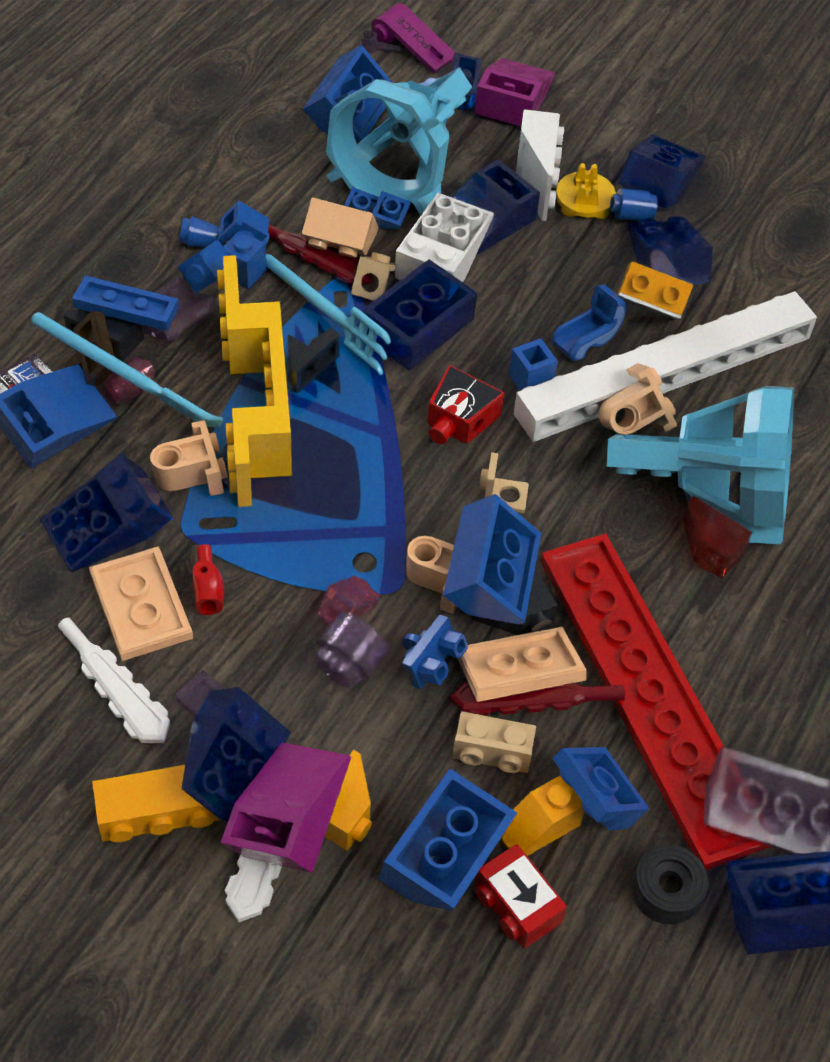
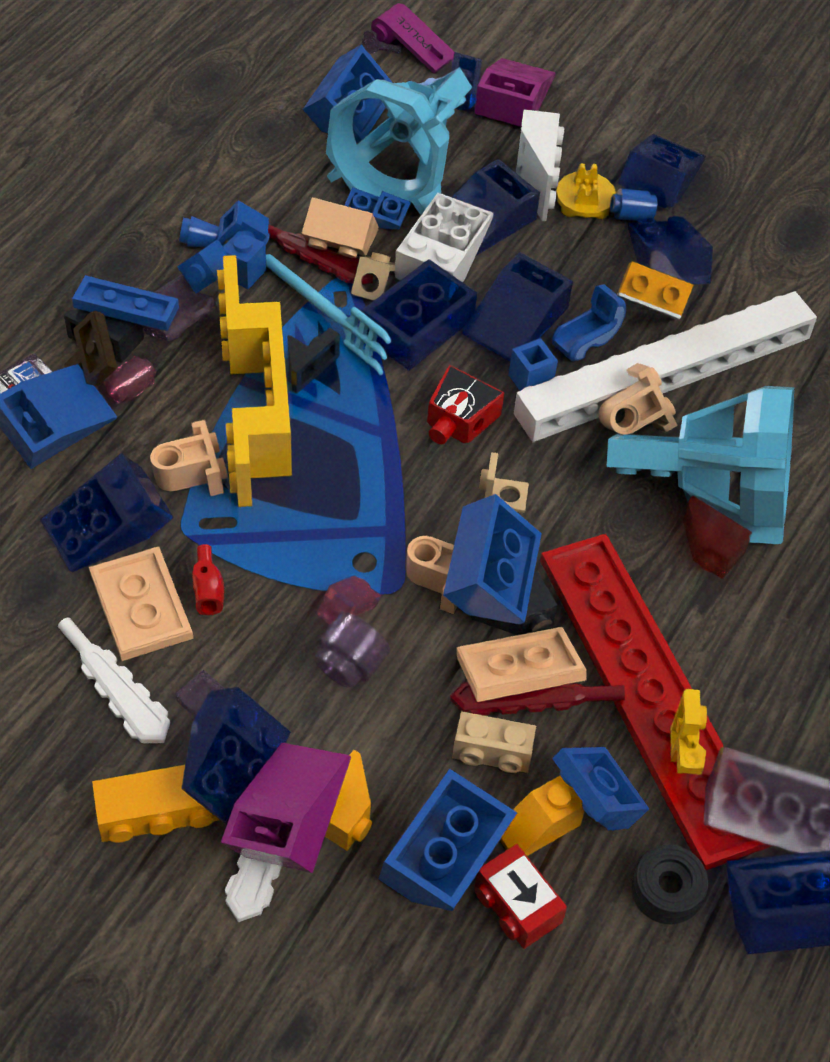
medium azure piece [31,312,223,427] -> none
blue hips [402,614,468,690] -> none
none -> clear blue slope [462,252,573,361]
none -> yellow hinge [670,689,707,775]

